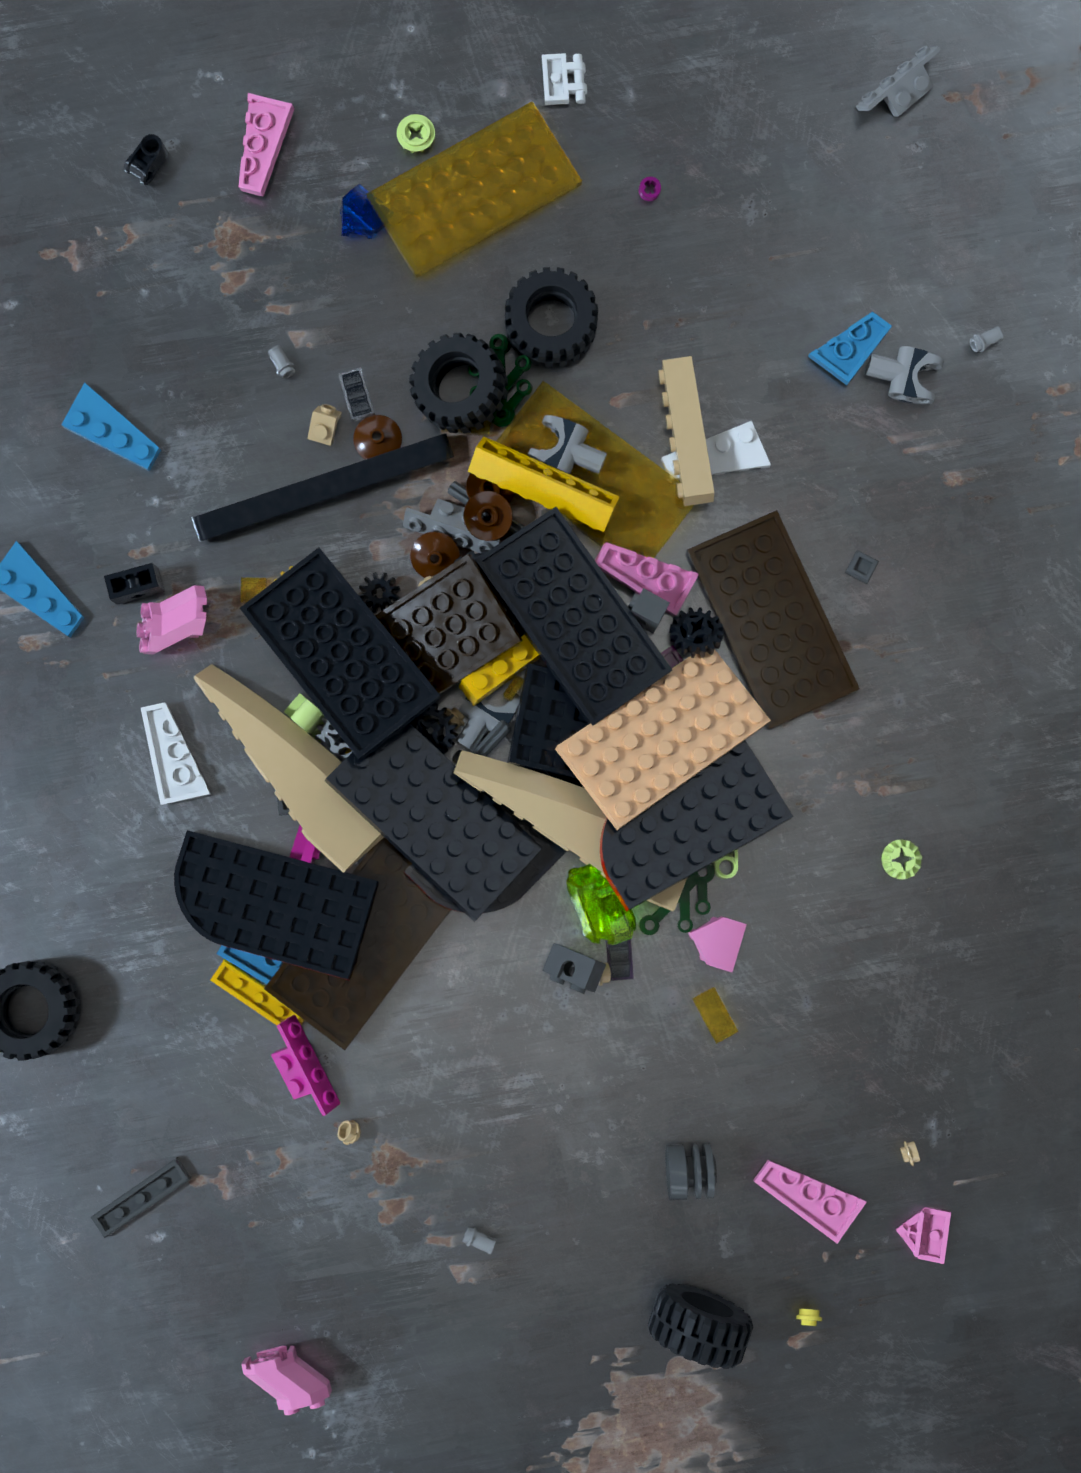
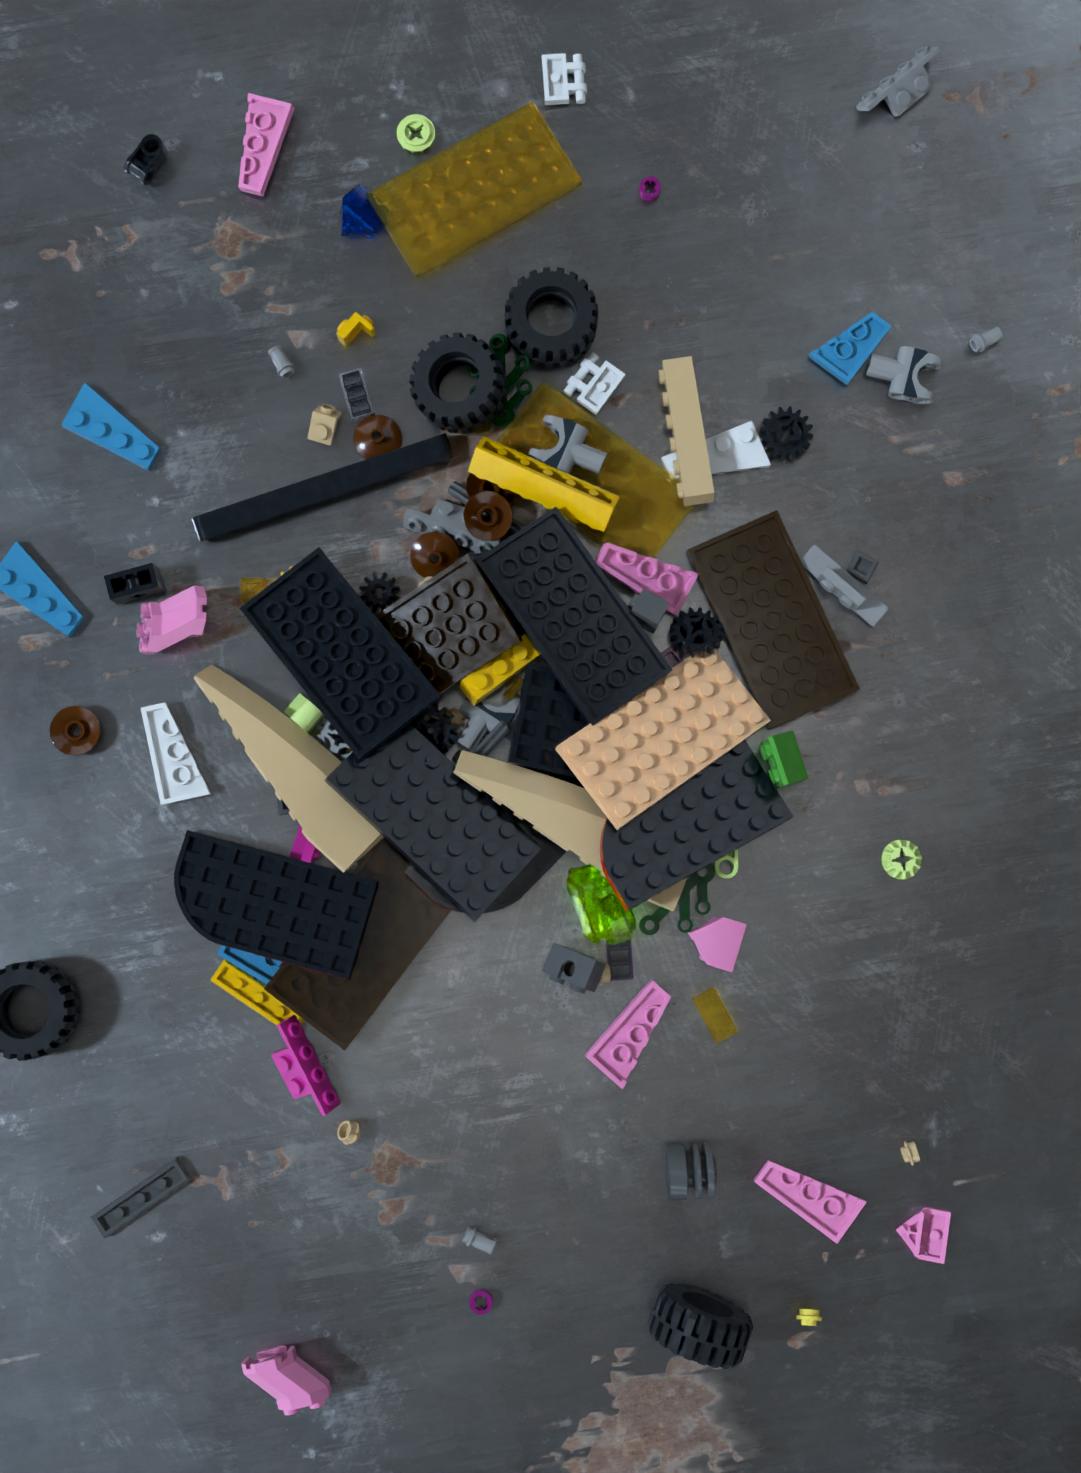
none -> reddish brown dish [50,706,100,756]
none -> yellow bracket [336,312,376,347]
none -> magenta bush [469,1289,492,1315]
none -> white plate [563,352,626,416]
none -> bright pink wing [584,979,671,1089]
none -> black gear [759,406,813,461]
none -> bright green slope [759,731,808,789]
none -> light grey bracket [801,545,889,627]

